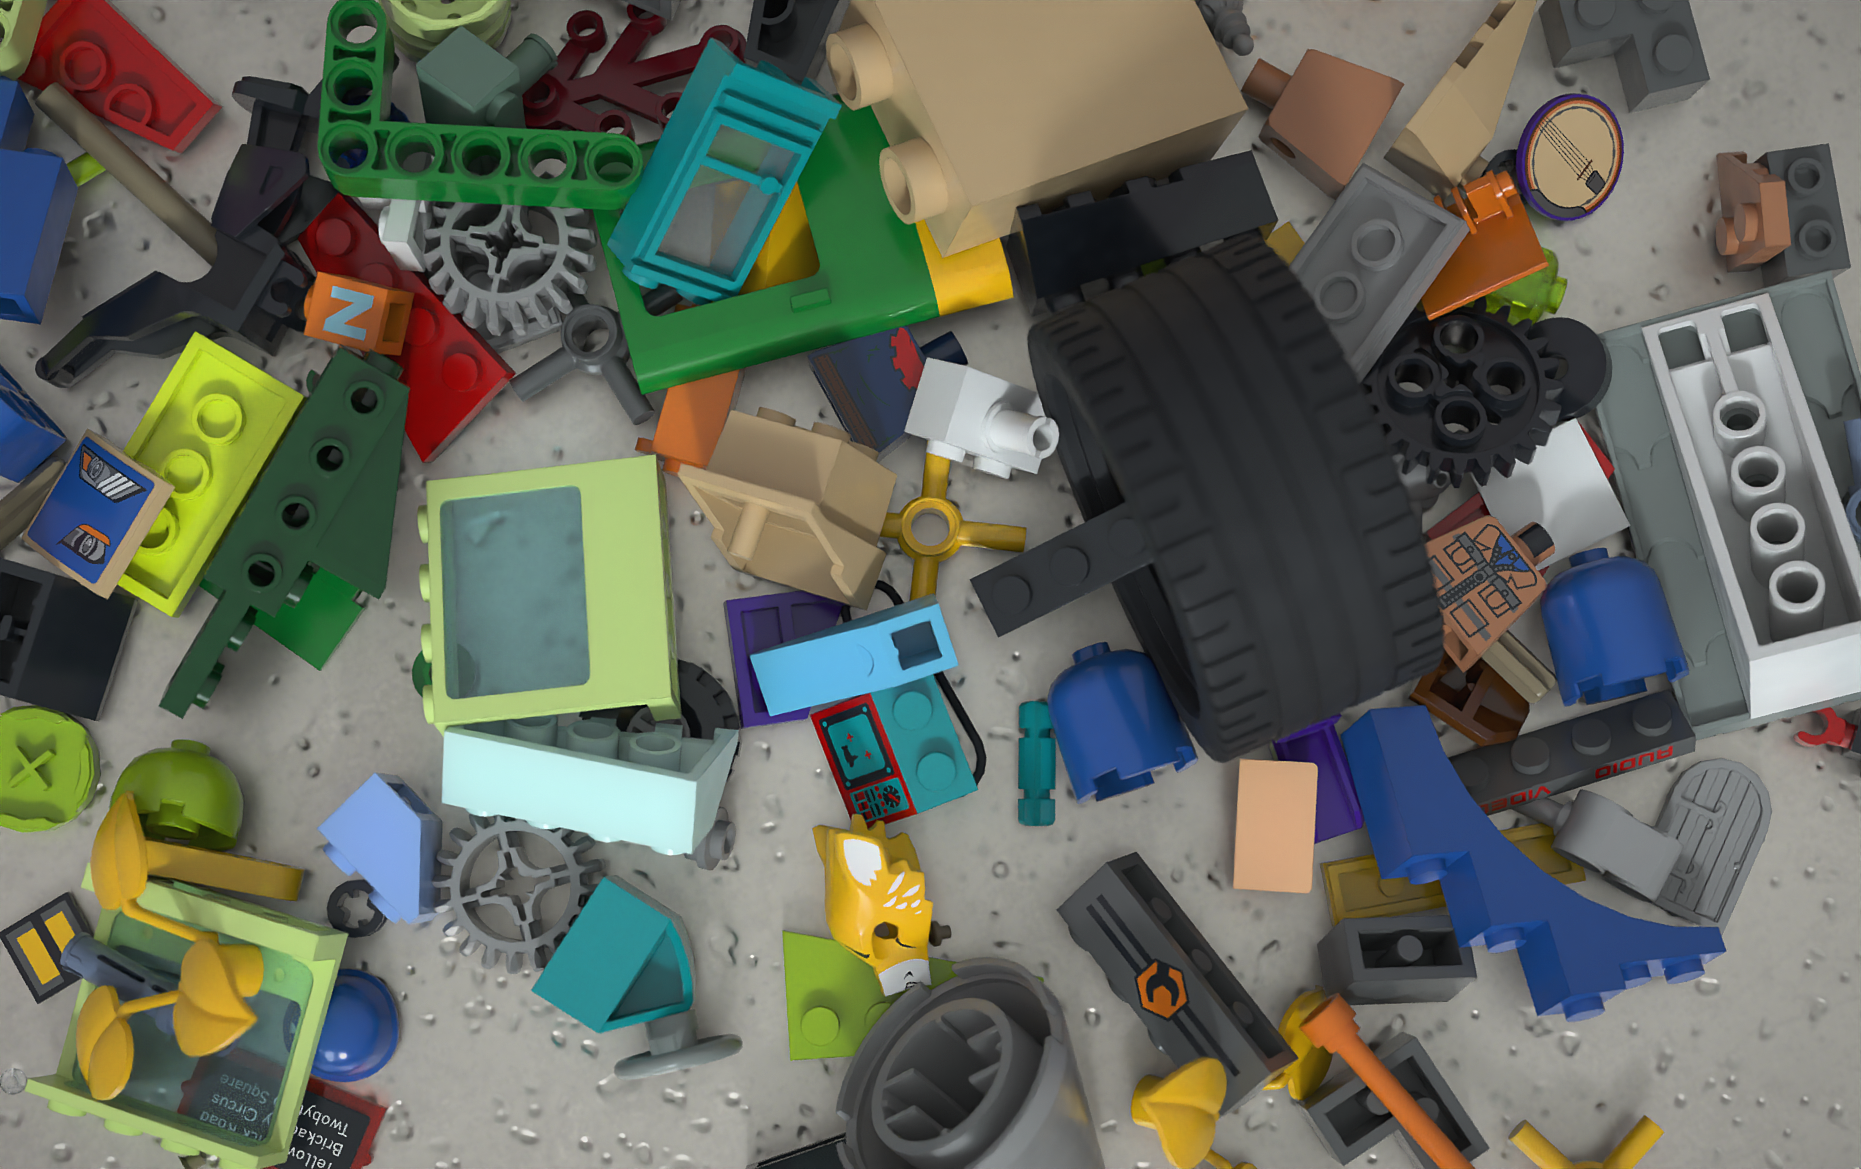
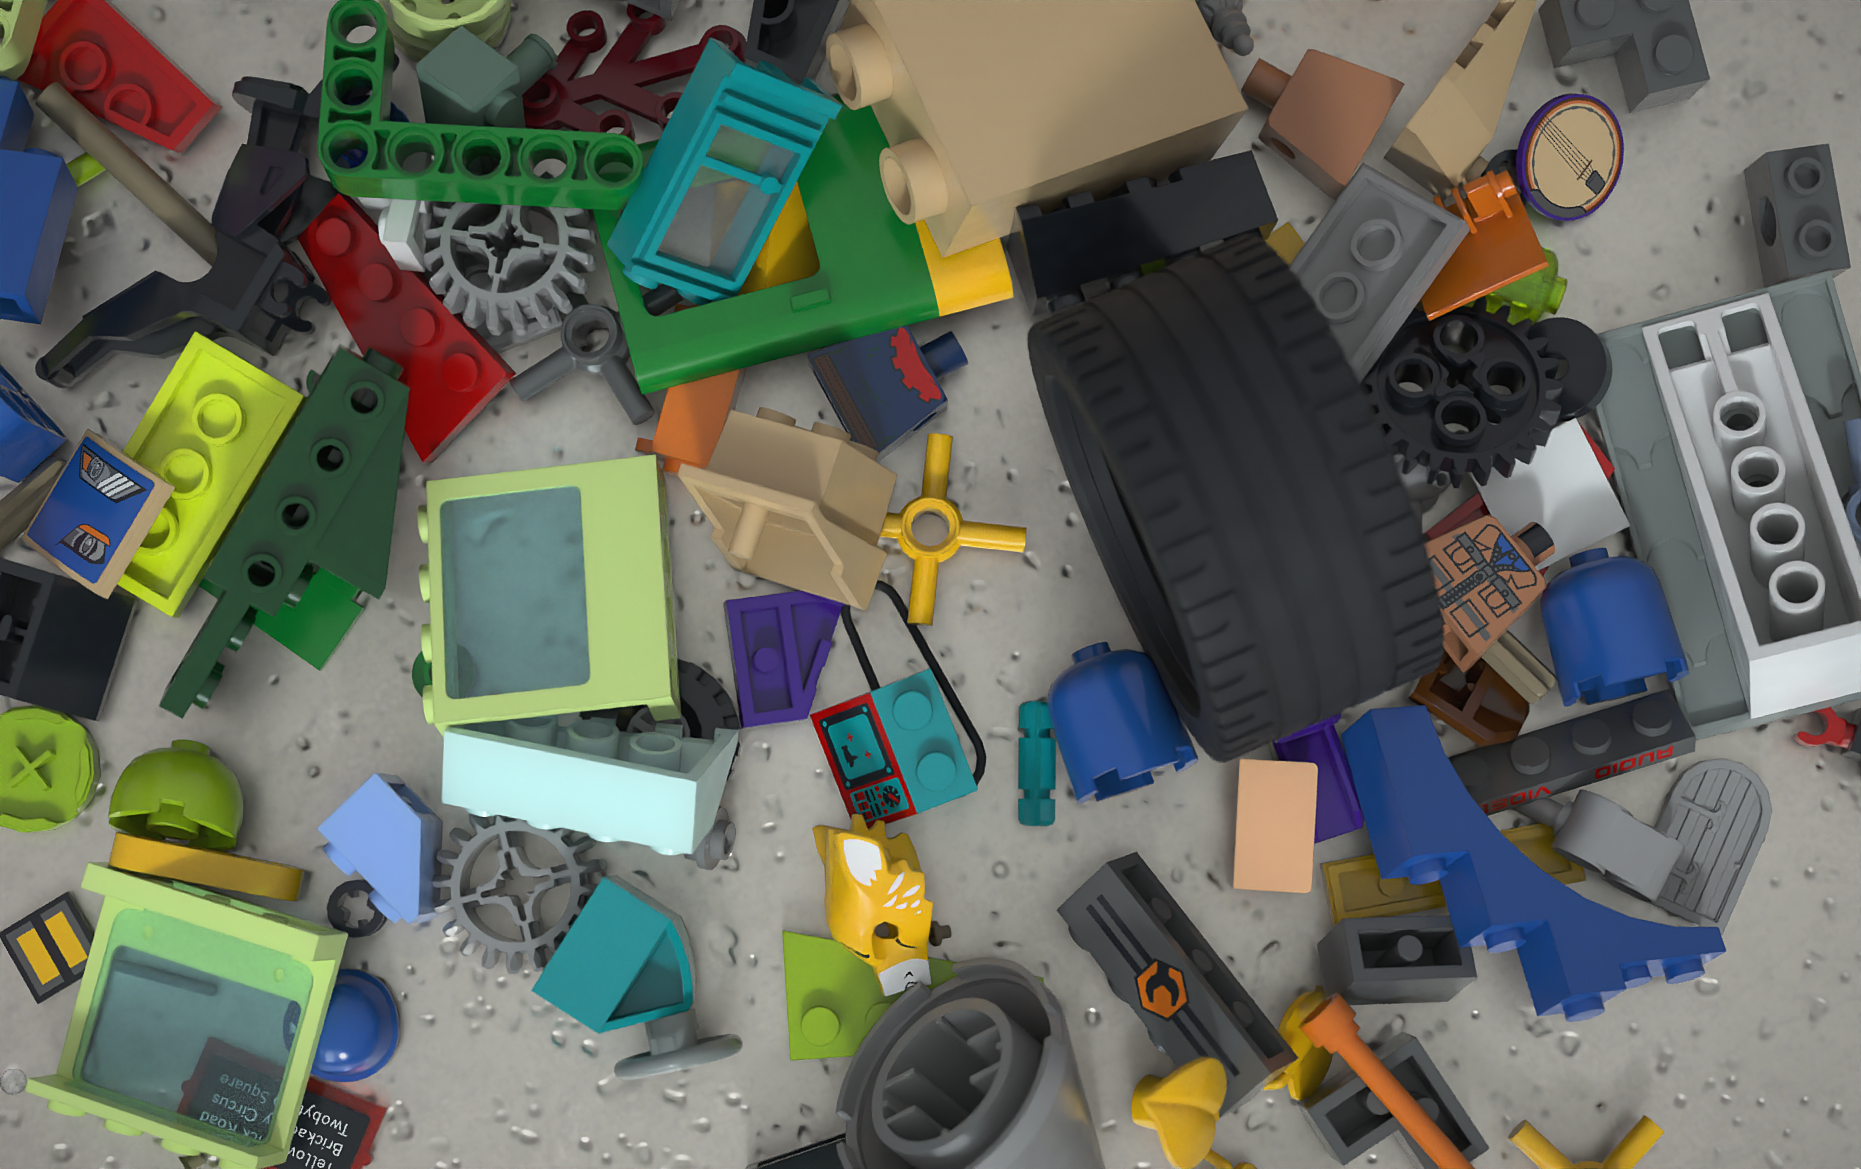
sand blue pin [60,932,242,1057] -> none
yellow plant [76,791,264,1100] -> none
orange brick [304,272,415,356] -> none
medium azure slope [749,593,959,716] -> none
white brick [904,357,1059,479] -> none
black arch [970,502,1153,638] -> none
nougat wing [1716,151,1791,273] -> none

